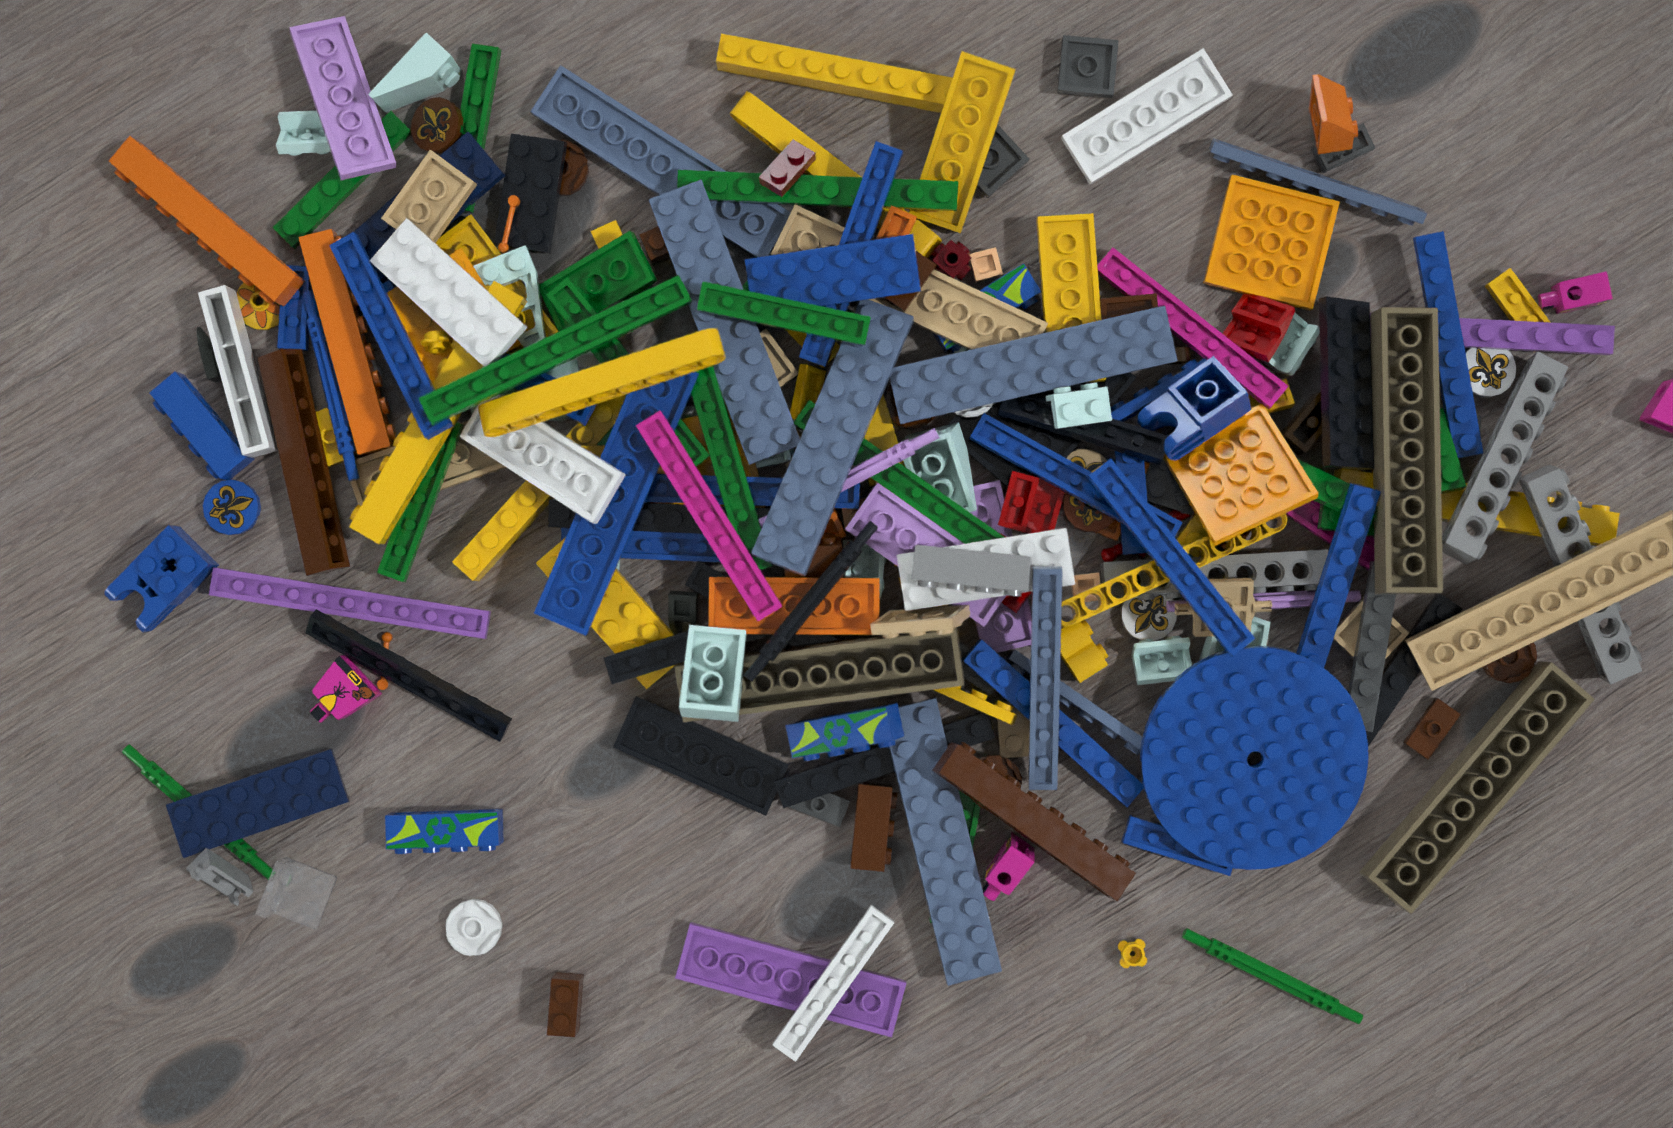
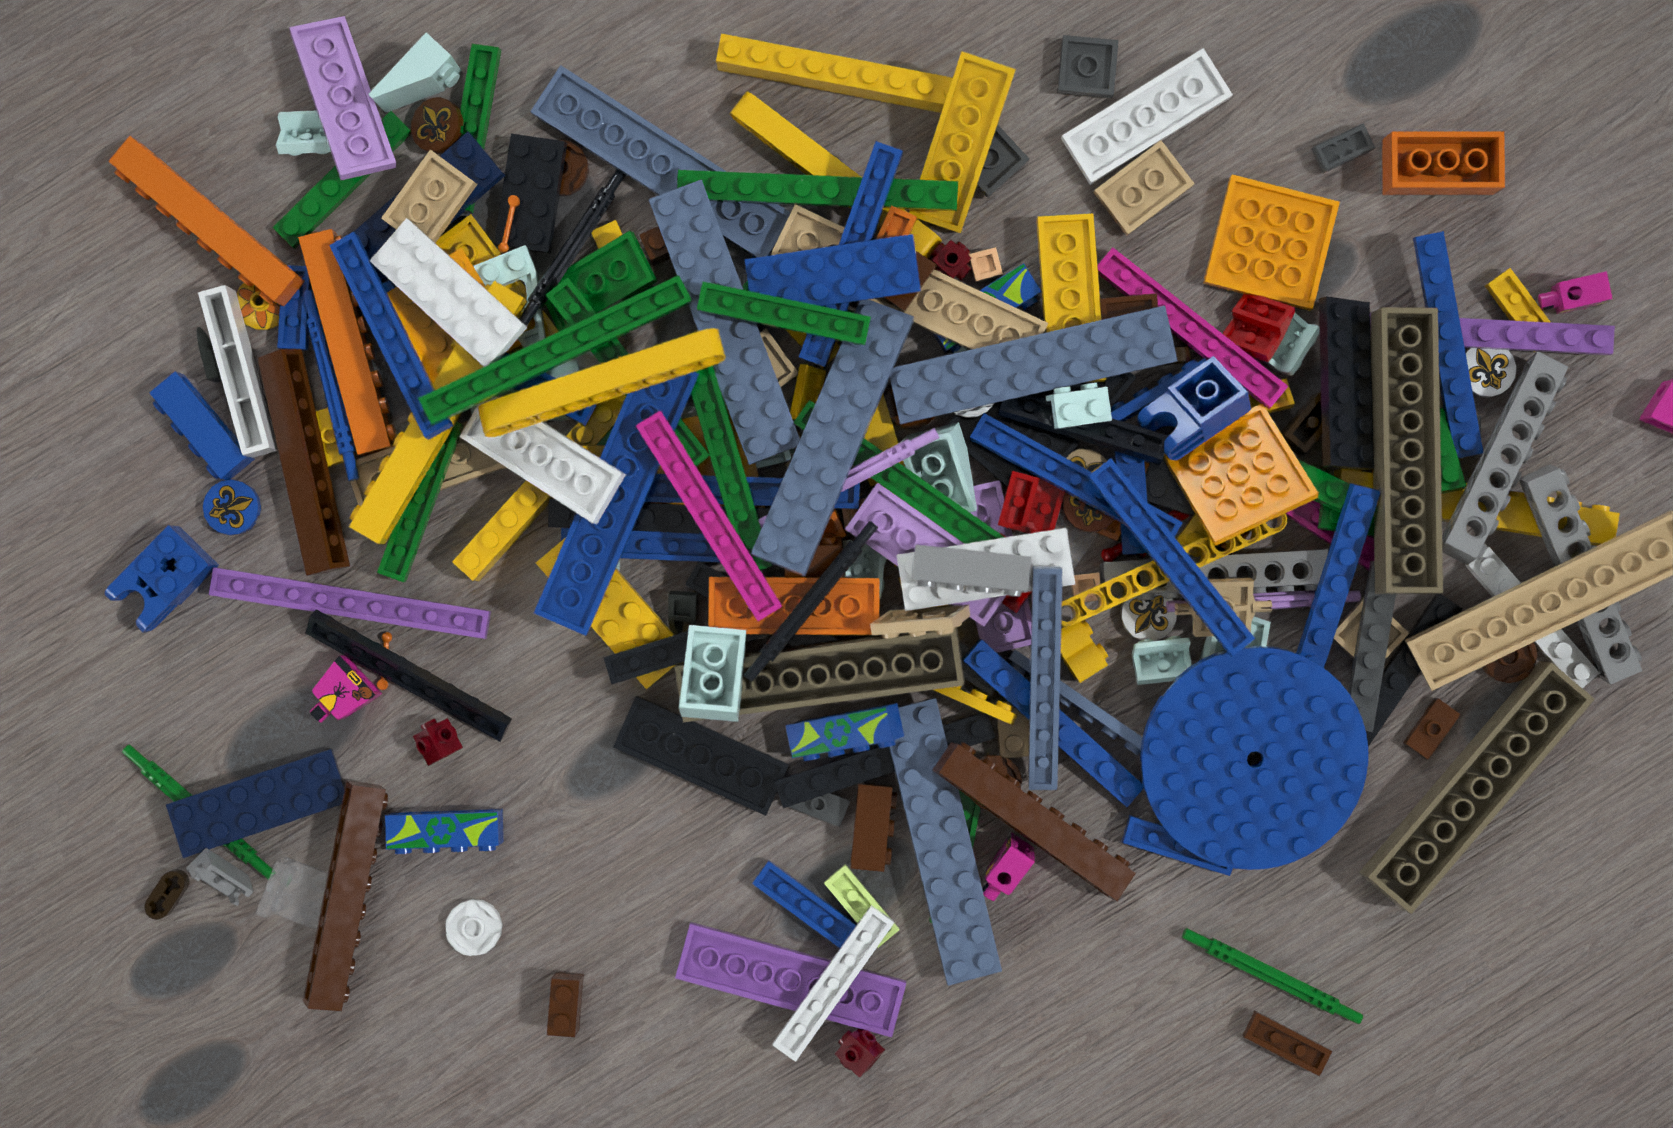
yellow plate [421,330,452,354] -> none
plate [759,139,816,197] -> none
yellow plate [1118,939,1147,968] -> none
sand blue plate [1209,138,1427,226] -> none
orange slope [1309,74,1358,154] -> none
none -> dark brown beam [144,869,189,920]
none -> reddish brown brick [303,780,388,1011]
none -> dark red brick [413,718,463,766]
none -> black axle [518,169,626,326]
none -> blue plate [752,860,857,948]
none -> yellowish green plate [824,864,899,948]
none -> dark red brick [834,1028,885,1078]
none -> tan plate [1093,140,1194,236]
none -> reddish brown plate [1242,1011,1333,1076]
none -> orange brick [1382,131,1505,195]
none -> white plate [1465,547,1599,688]

